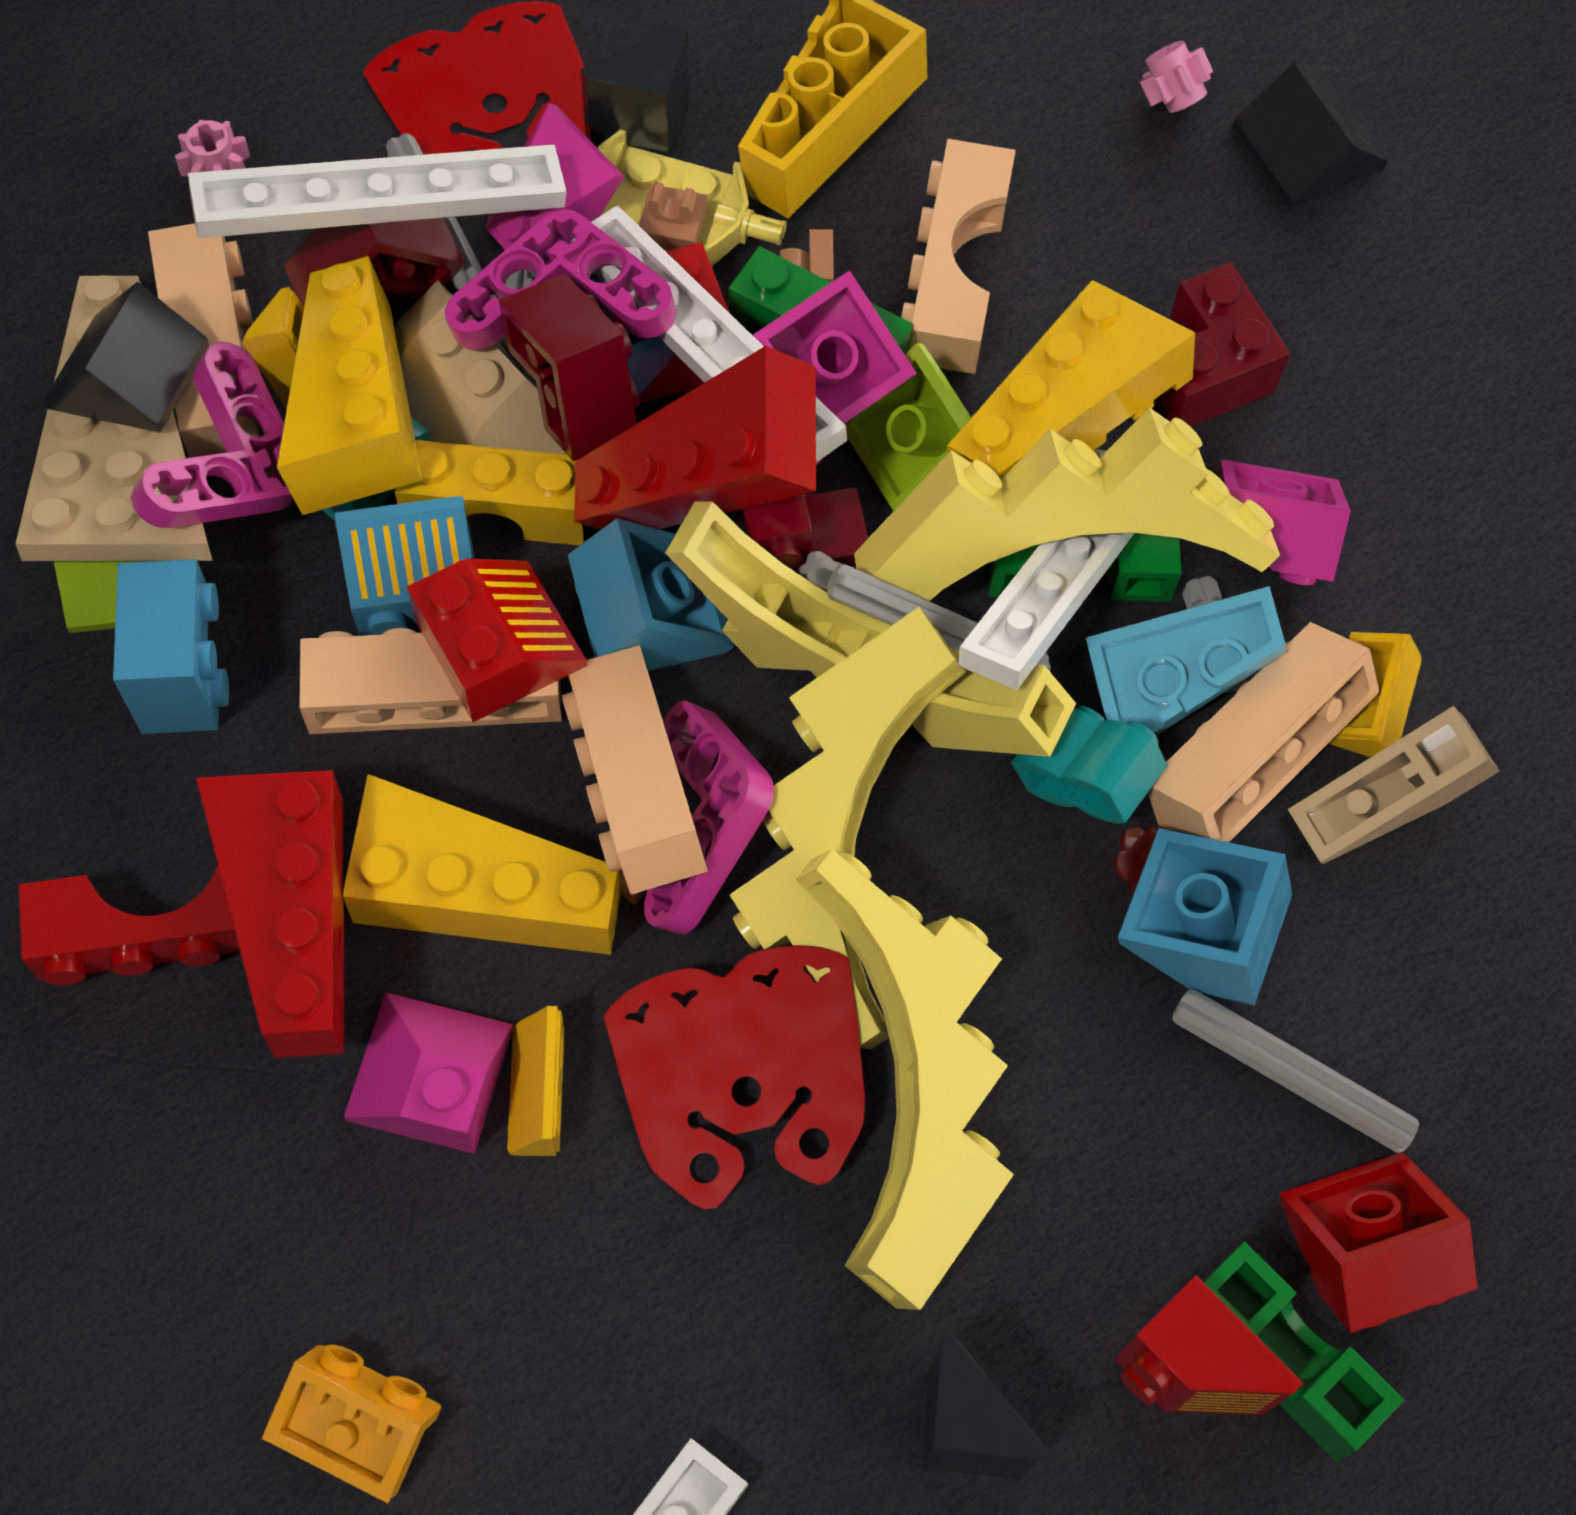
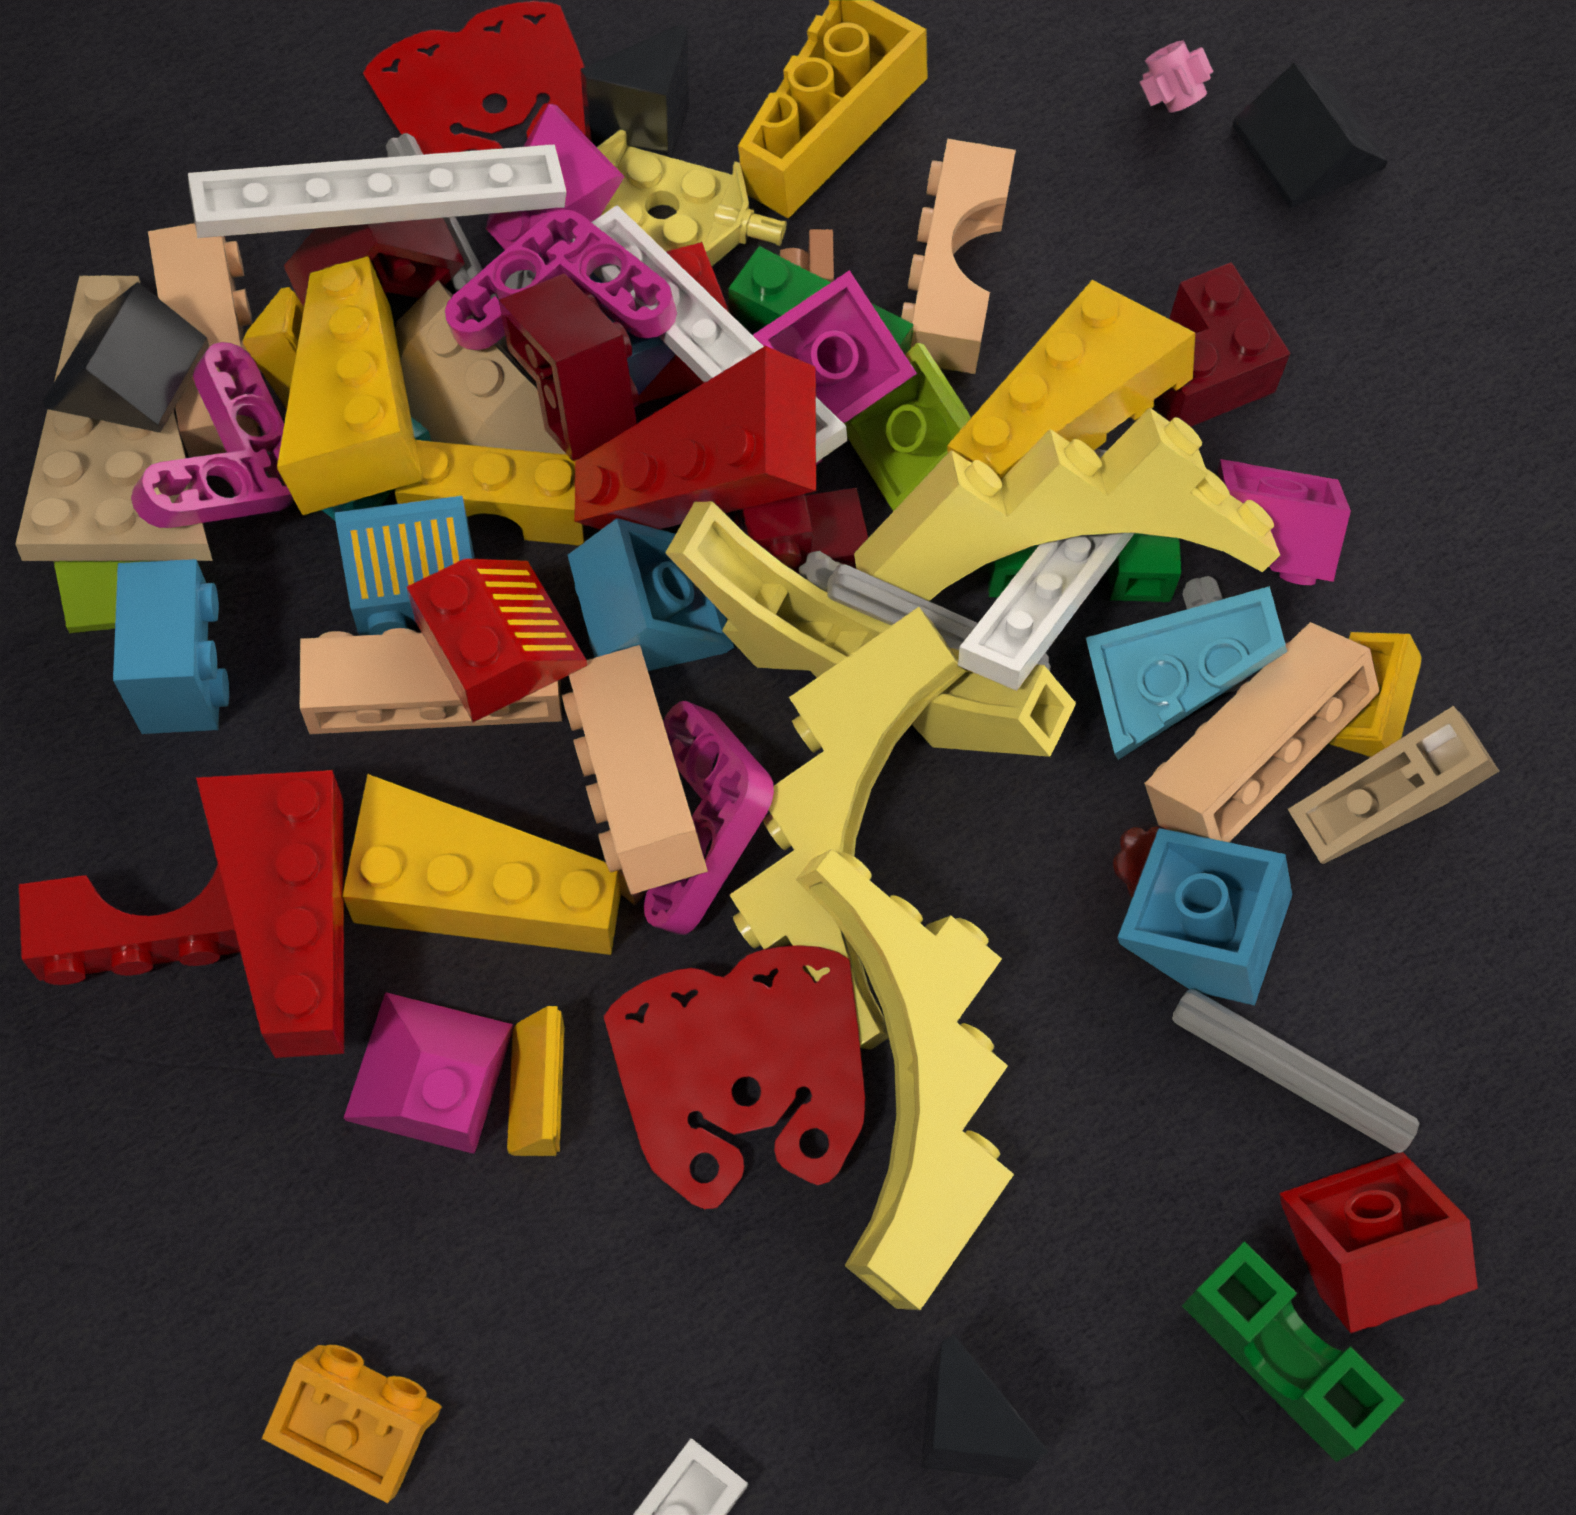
bright pink gear [175,120,250,176] -> none
nougat tile [639,182,707,251] -> none
teal brick [1011,706,1168,824] -> none
red slope [1114,1275,1303,1415] -> none

